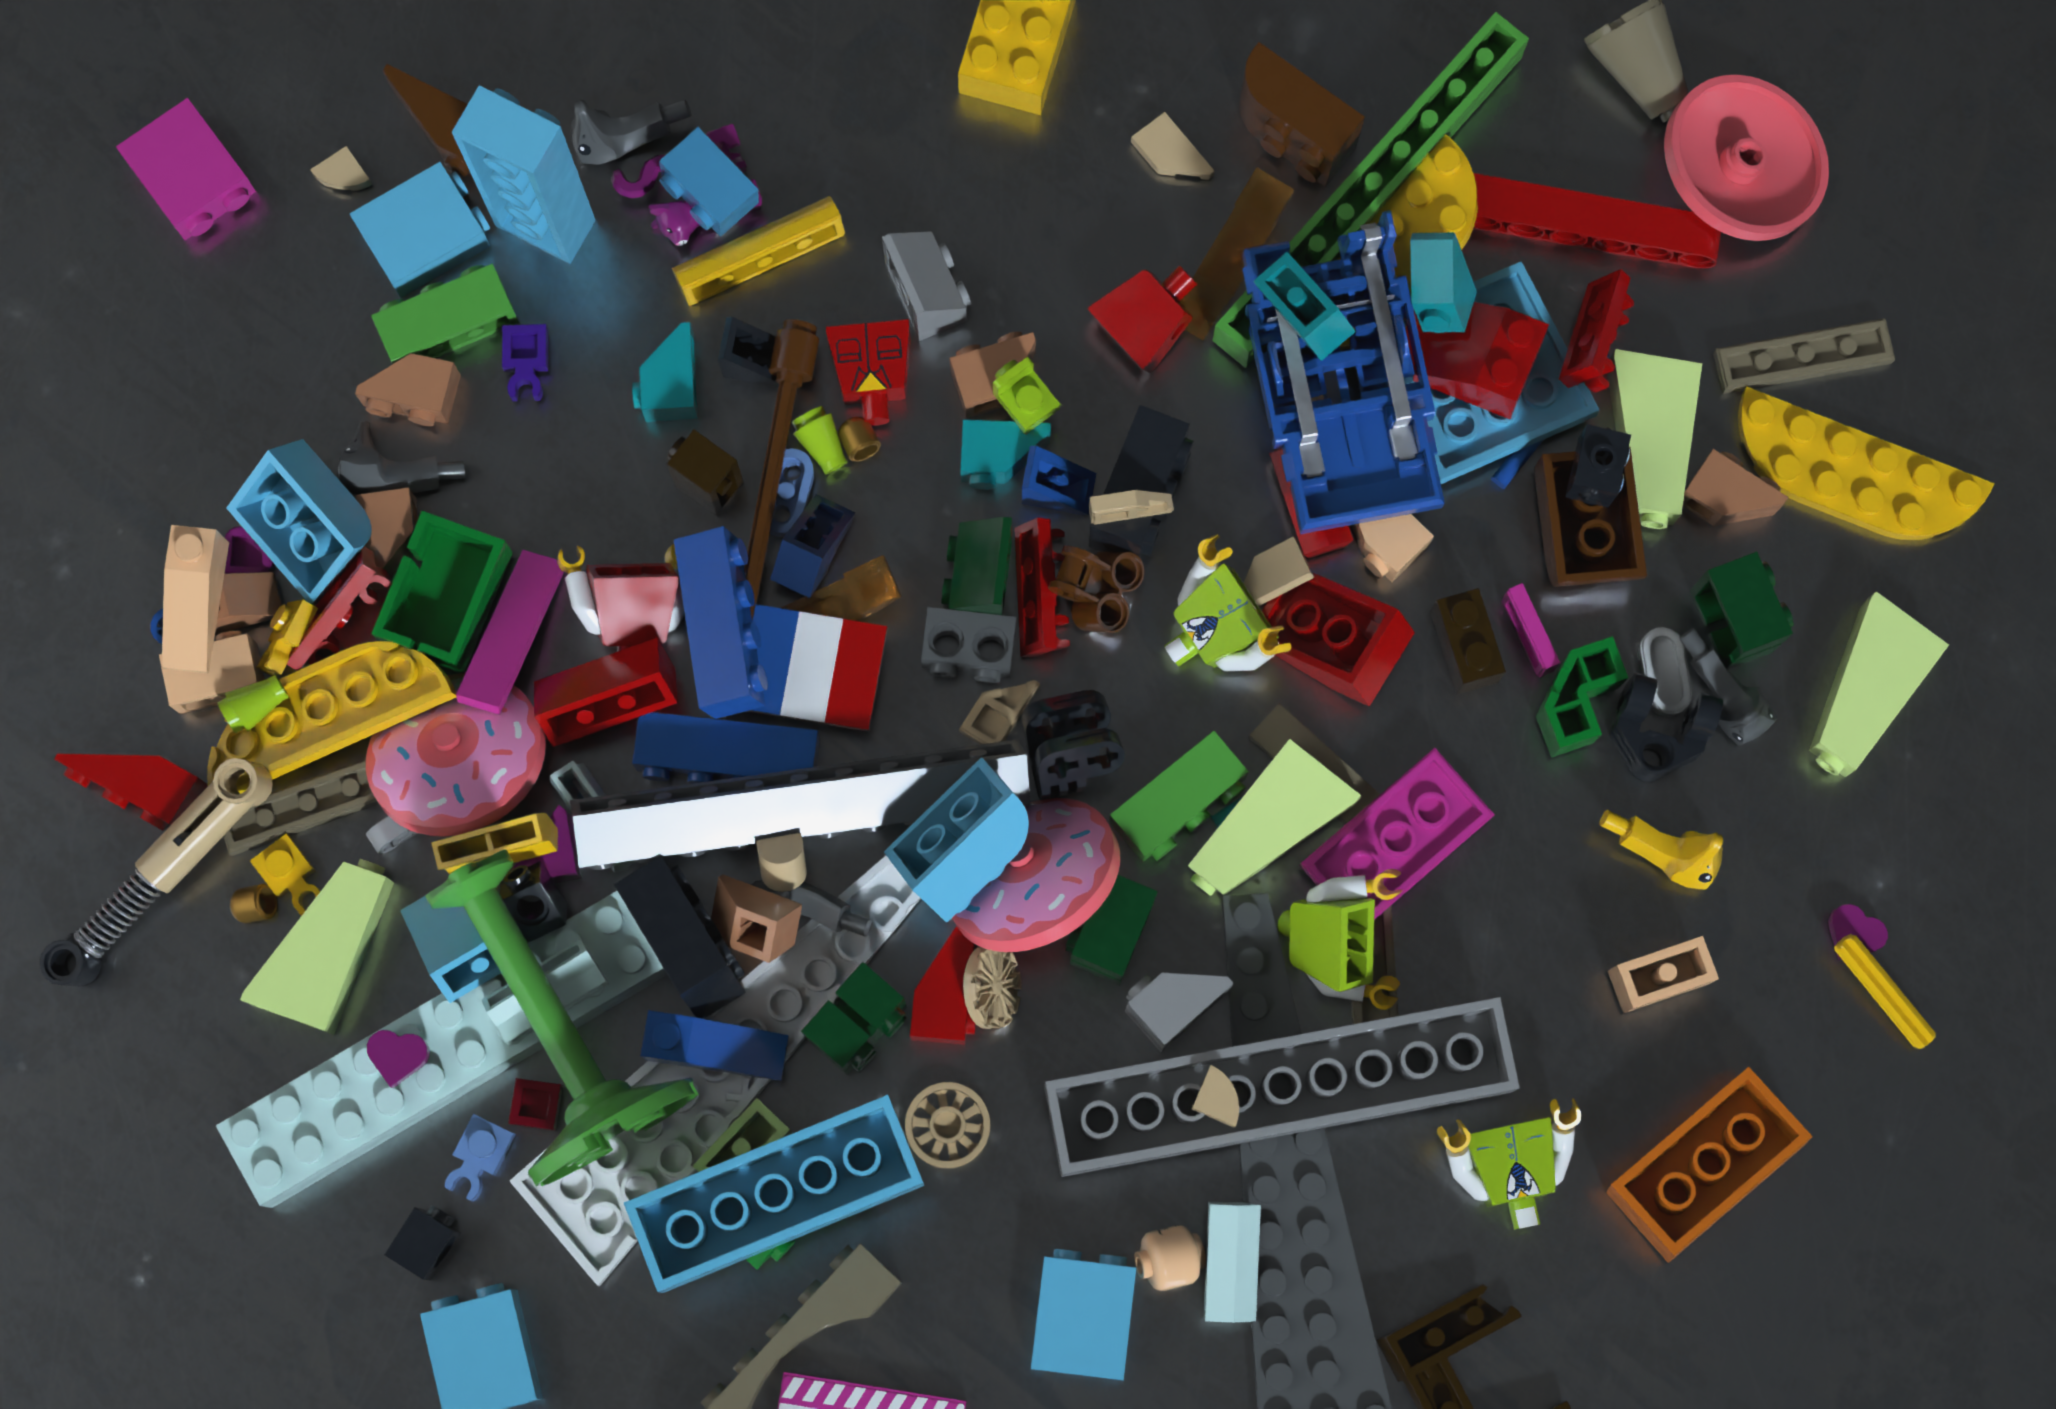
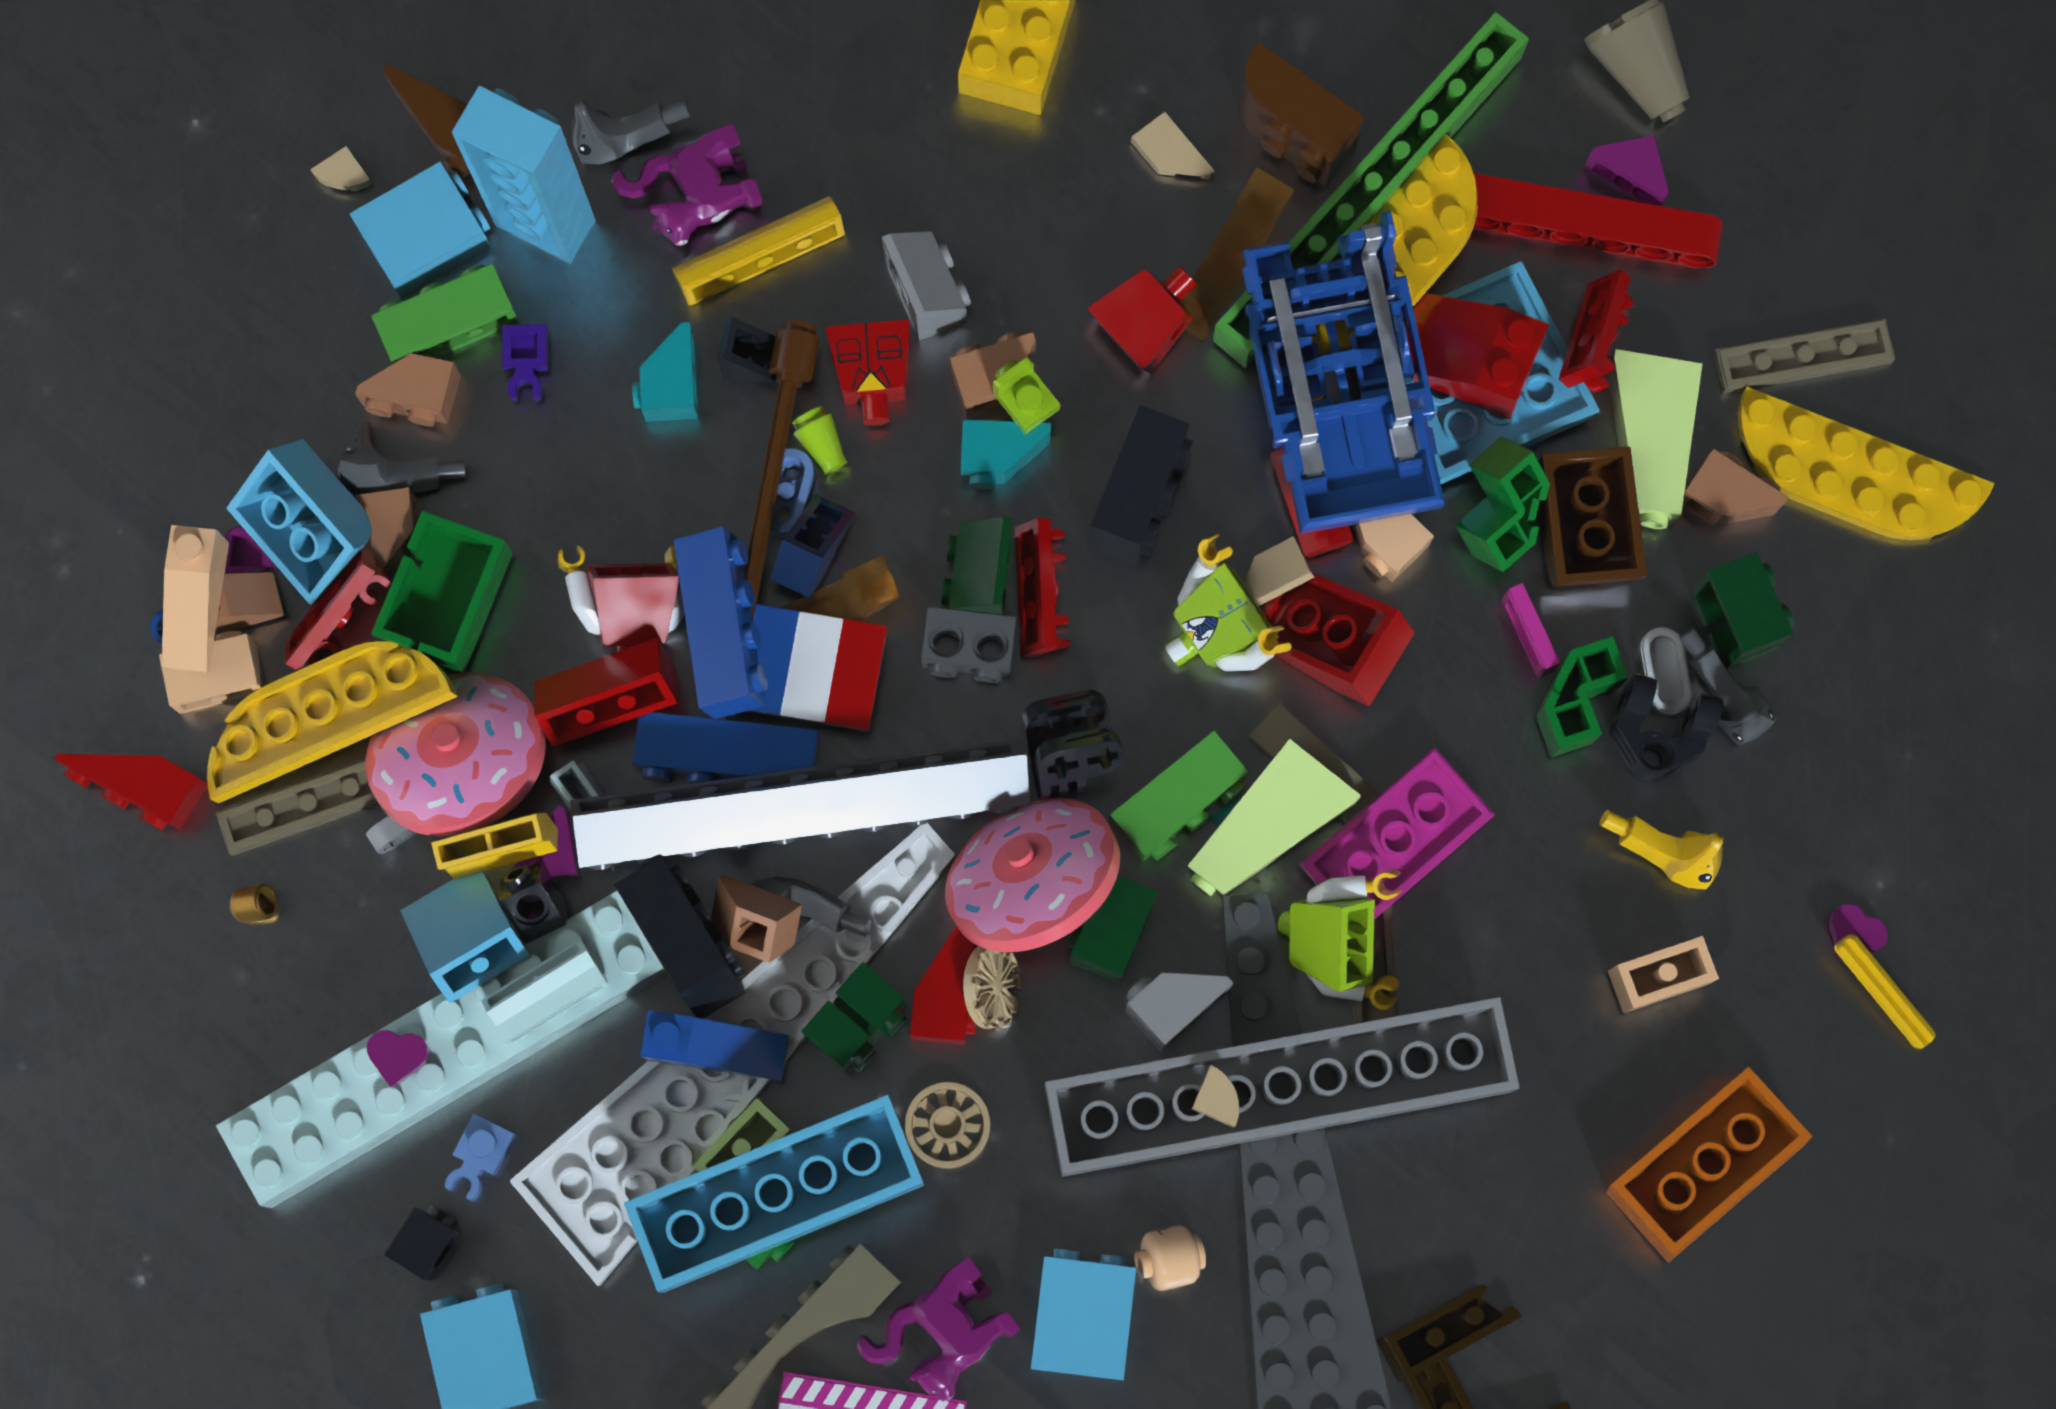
piece [40,758,273,987] -> none
dark pink brick [116,97,256,240] -> none
lime cone [217,675,289,733] -> none
yellowish green slope [240,859,394,1035] -> none
yellow plate [250,833,321,916] -> none
yellow plate [256,599,318,676] -> none
bright green piece [425,850,698,1187] -> none
dark pink tile [456,550,564,715] -> none
dark red plate [508,1078,563,1131] -> none
dark azure brick [659,127,759,237] -> none
dark brown brick [667,429,744,517] -> none
tan brick [756,833,807,892] -> none
pearl gold piece [838,416,881,462] -> none
medium azure brick [884,757,1029,922] -> none
tan tile [959,680,1040,744] -> none
blue slope [1022,445,1097,515] -> none
reddish brown piece [1048,545,1144,633] -> none
tan tile [1089,490,1174,525] -> none
light aqua piece [1203,1202,1261,1323] -> none
teal slope [1253,252,1356,361] -> none
teal slope [1410,232,1477,333] -> none
dark brown brick [1430,588,1506,695] -> none
torso [1437,1098,1581,1230] -> none
black head [1565,424,1631,508] -> none
coral dish [1664,75,1829,241] -> none
yellowish green slope [1809,591,1949,777] -> none
none -> magenta animal [857,1256,1020,1402]
none -> green brick [1455,437,1550,572]
none -> magenta slope [1583,135,1669,206]

